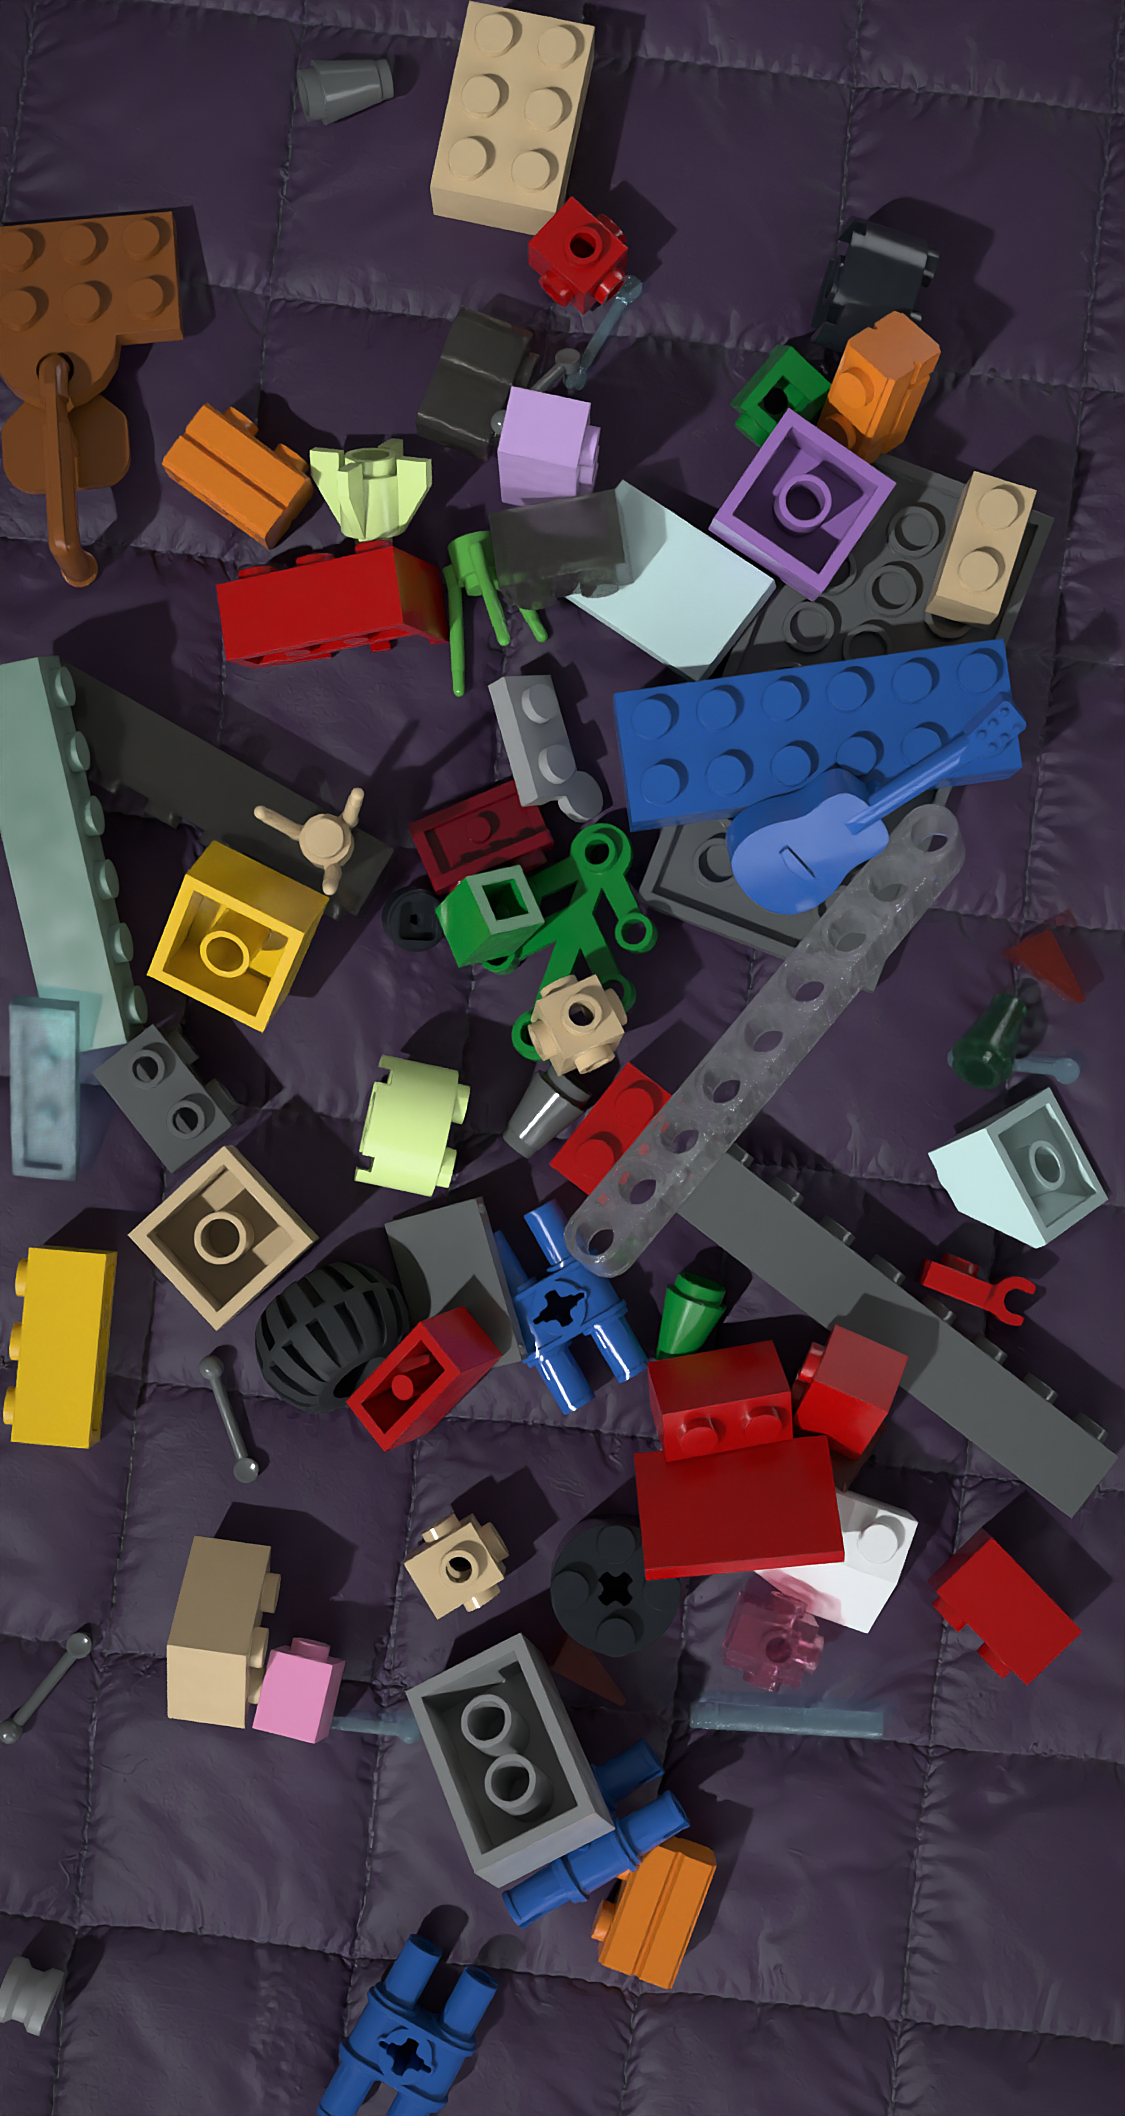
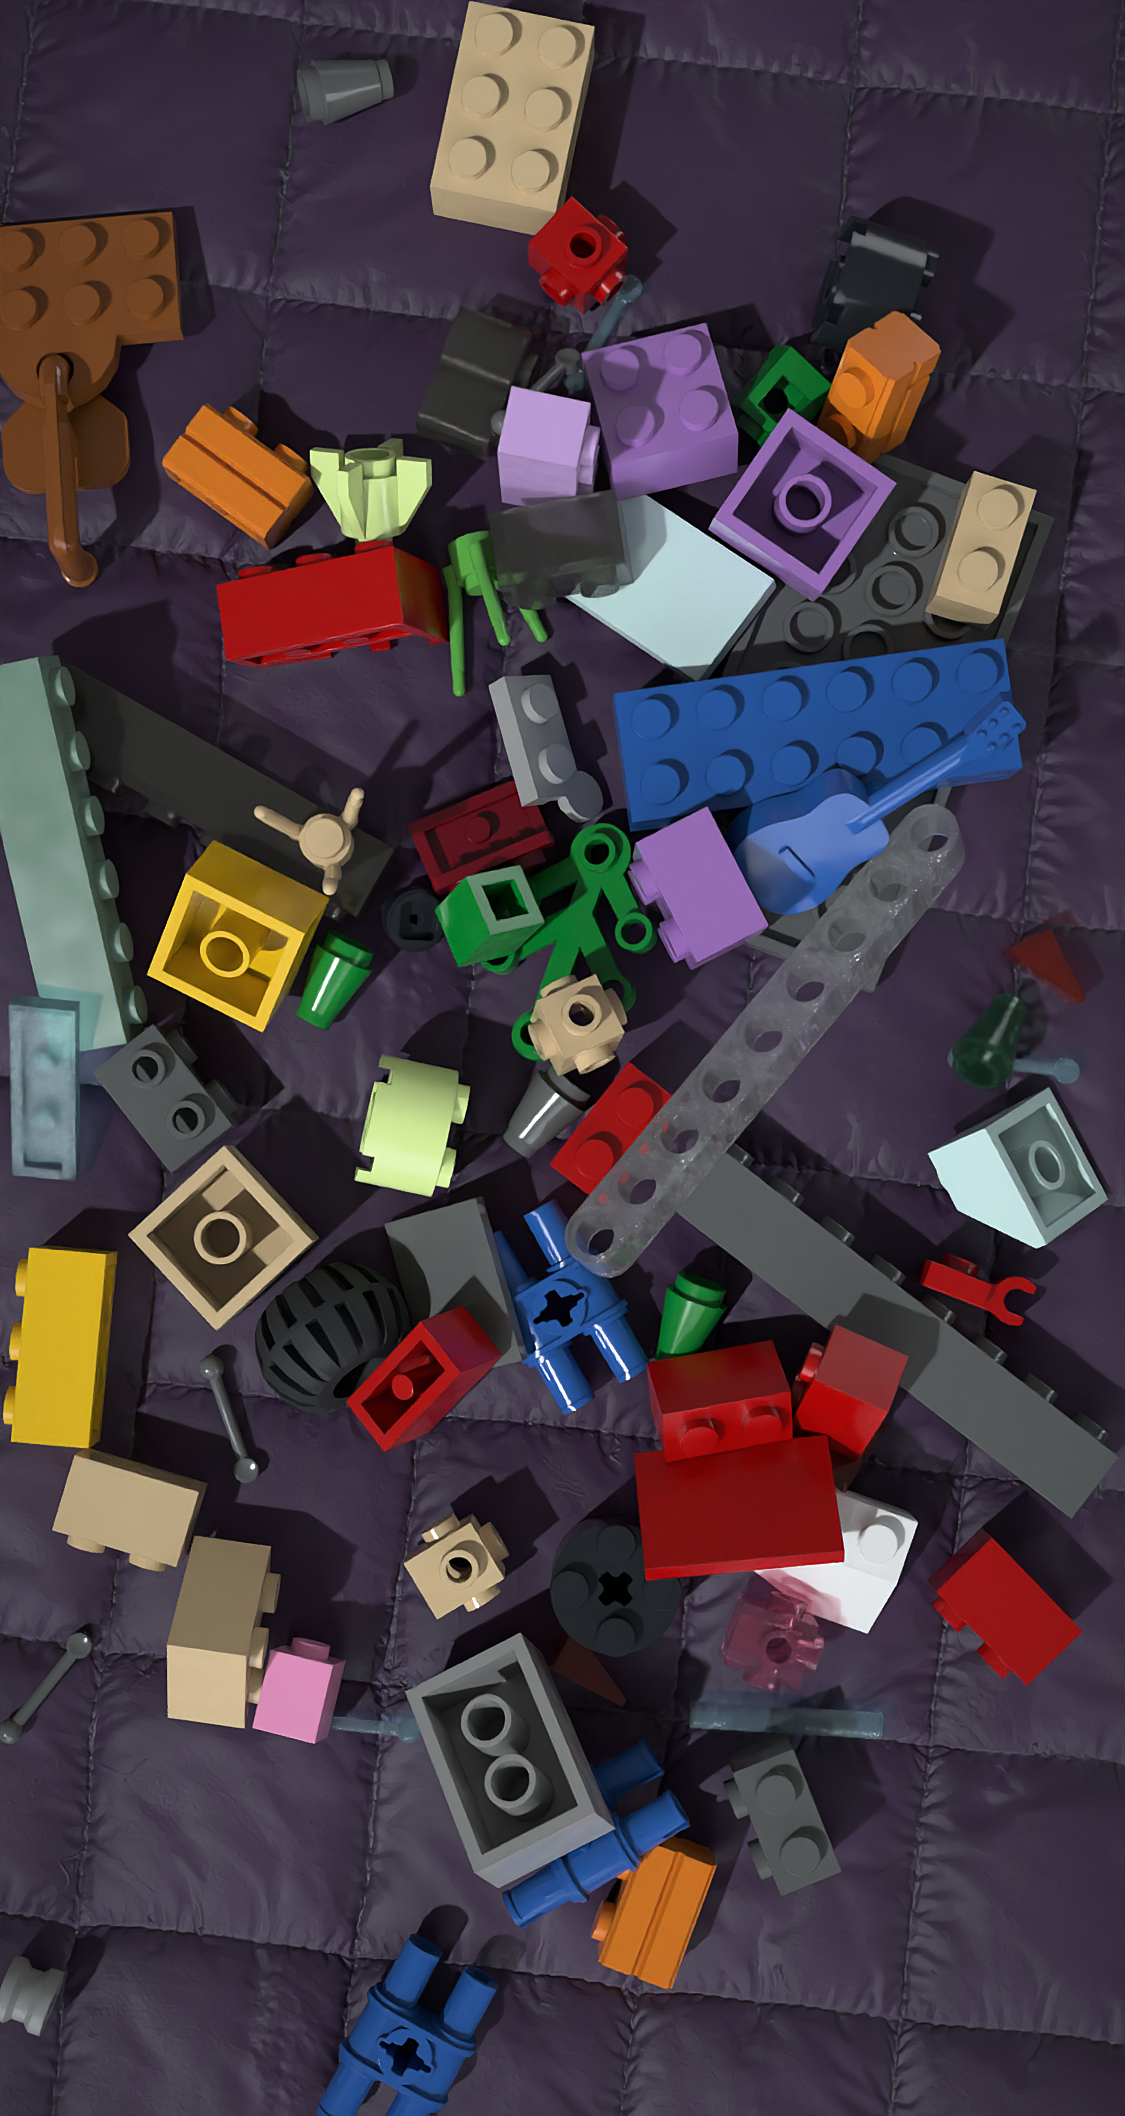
none -> tan brick [52,1448,208,1571]
none -> green cone [295,930,375,1030]
none -> medium lavender brick [581,323,738,502]
none -> medium lavender brick [628,807,769,970]
none -> dark grey brick [723,1731,842,1896]

